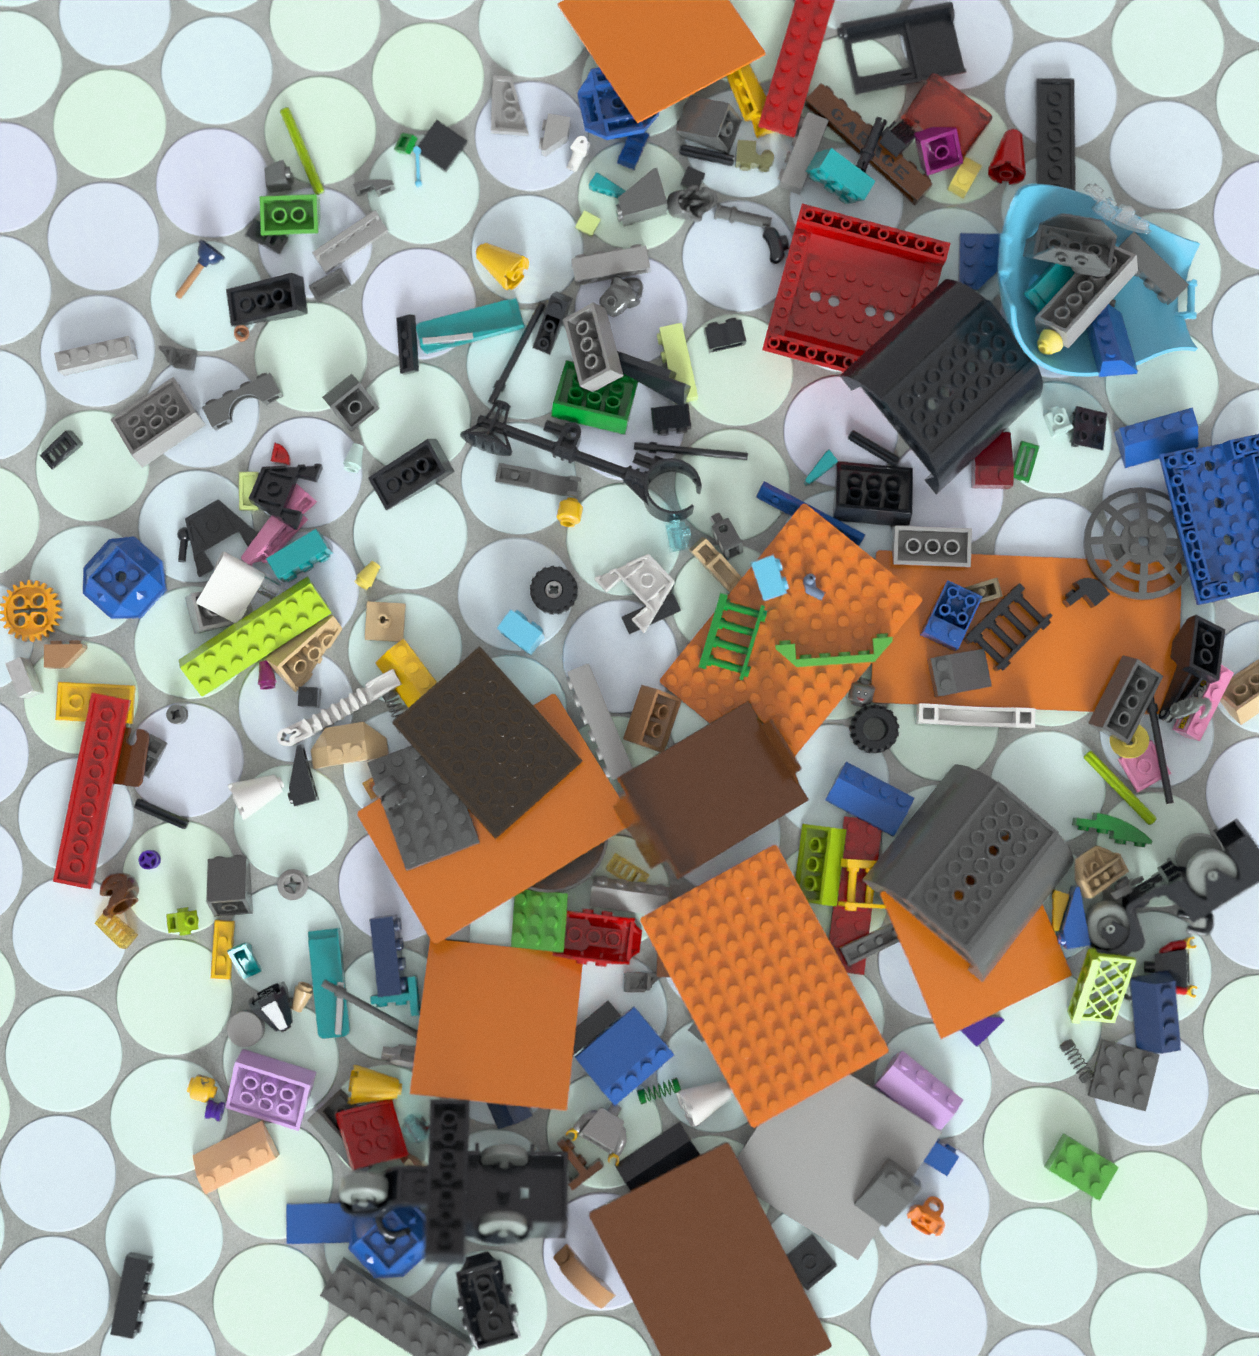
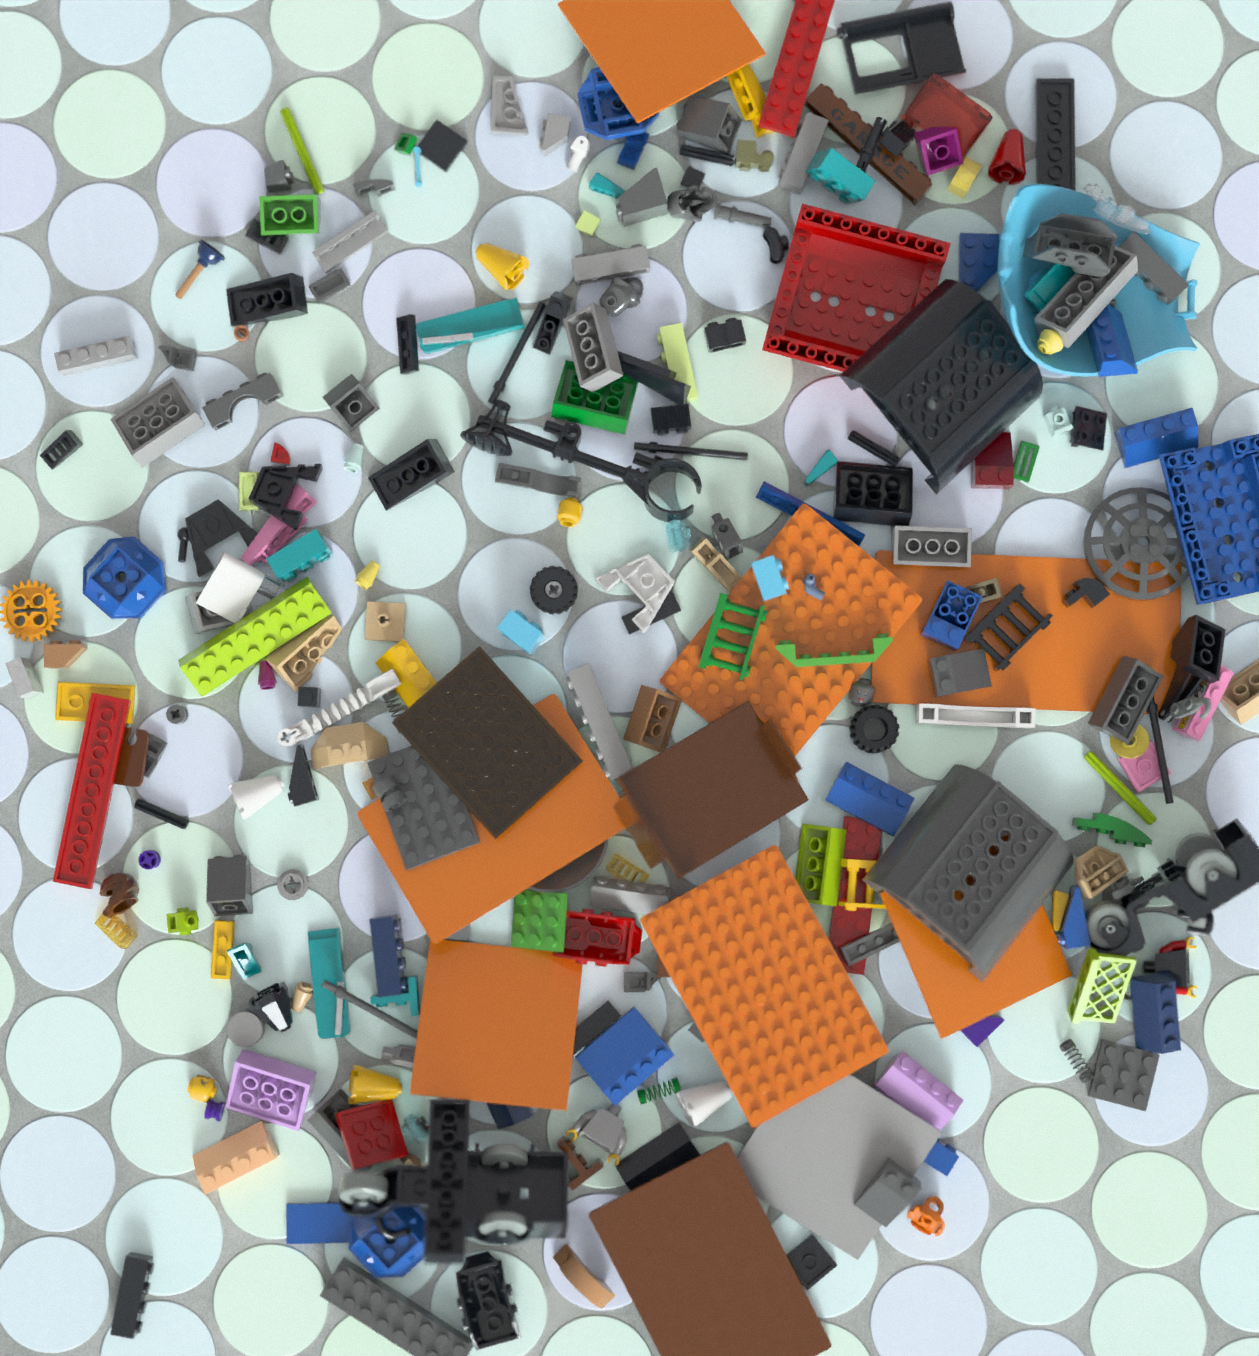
bright green brick [1044,1133,1119,1201] -> none

